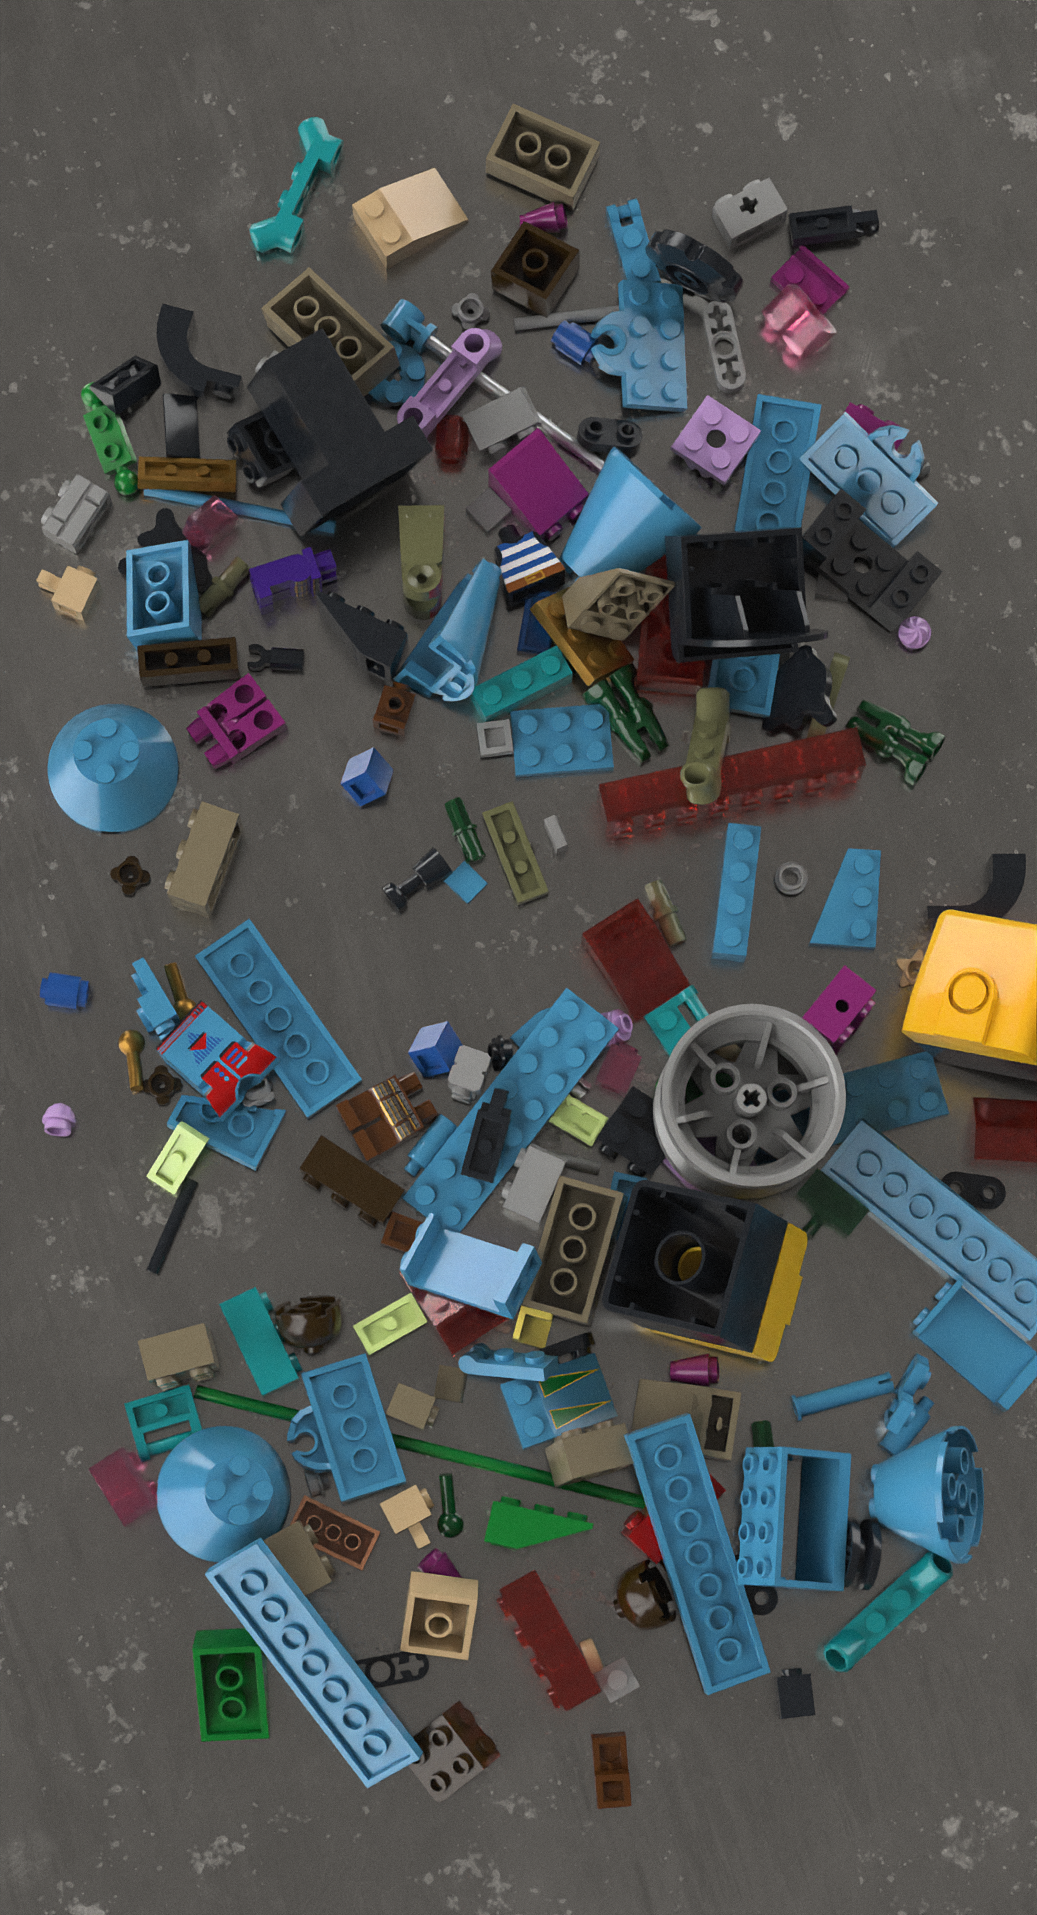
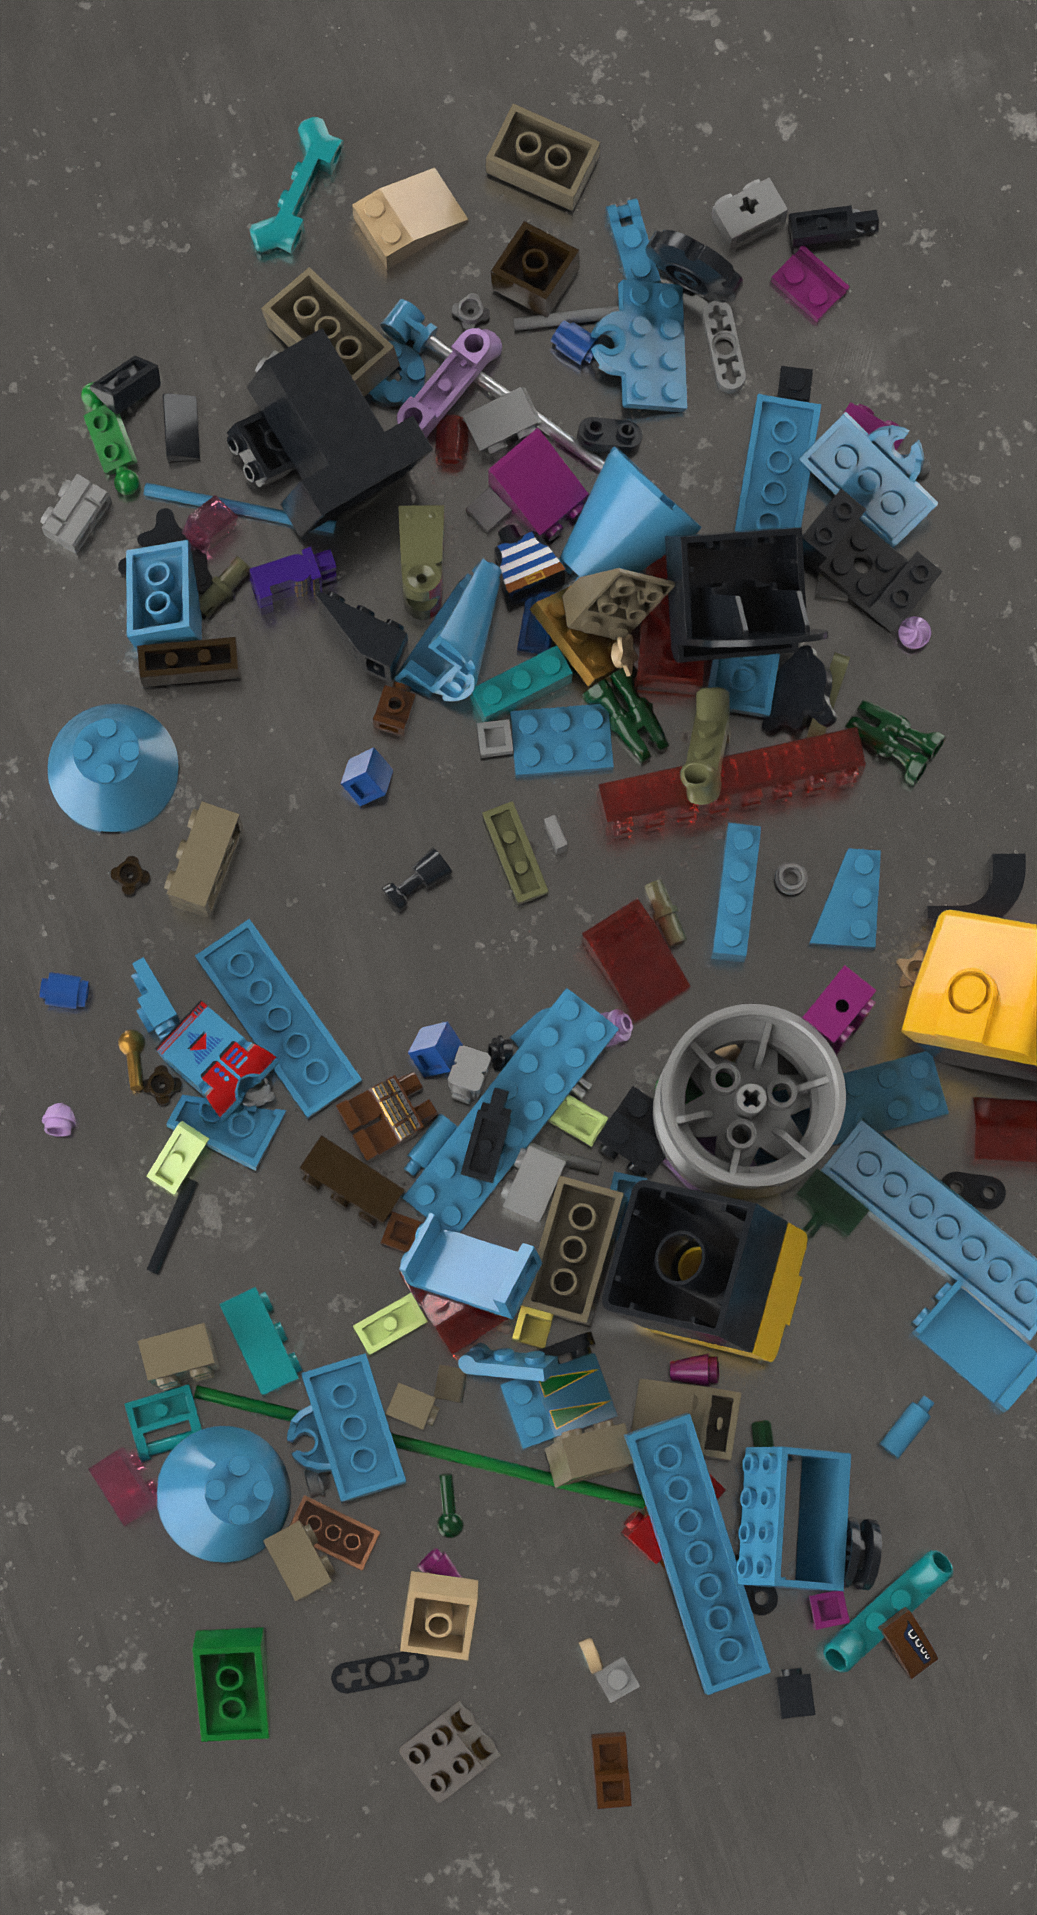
tan brick [36,566,100,621] -> none
pearl gold plate [138,456,236,492] -> none
black arch [156,303,244,401] -> none
pearl gold bar [164,962,196,1021] -> none
magenta hips [186,673,288,769] -> none
dark azure plate [205,1537,423,1788] -> none
black bar [247,644,305,671] -> none
dark brown cylinder [274,1295,343,1353] -> none
tan brick [380,1485,434,1549] -> none
dark azure piece [444,861,488,904] -> none
dark green axle [445,797,486,864] -> none
green slope [484,1496,593,1551] -> none
clear red brick [496,1569,602,1712] -> none
magenta cone [519,201,568,233] -> none
clear pink brick [595,1042,642,1098] -> none
dark brown cylinder [613,1559,676,1630] -> none
teal plate [643,985,709,1057] -> none
lavender piece [671,395,761,486] -> none
clear pink brick [761,284,837,359] -> none
dark azure pin [791,1371,895,1421] -> none
dark azure cone [869,1426,984,1564] -> none
dark azure plate [884,1353,931,1435] -> none
none -> tan plate [611,634,638,677]
none -> black plate [777,366,813,402]
none -> magenta panel [808,1591,850,1630]
none -> reddish brown slope [878,1607,938,1679]

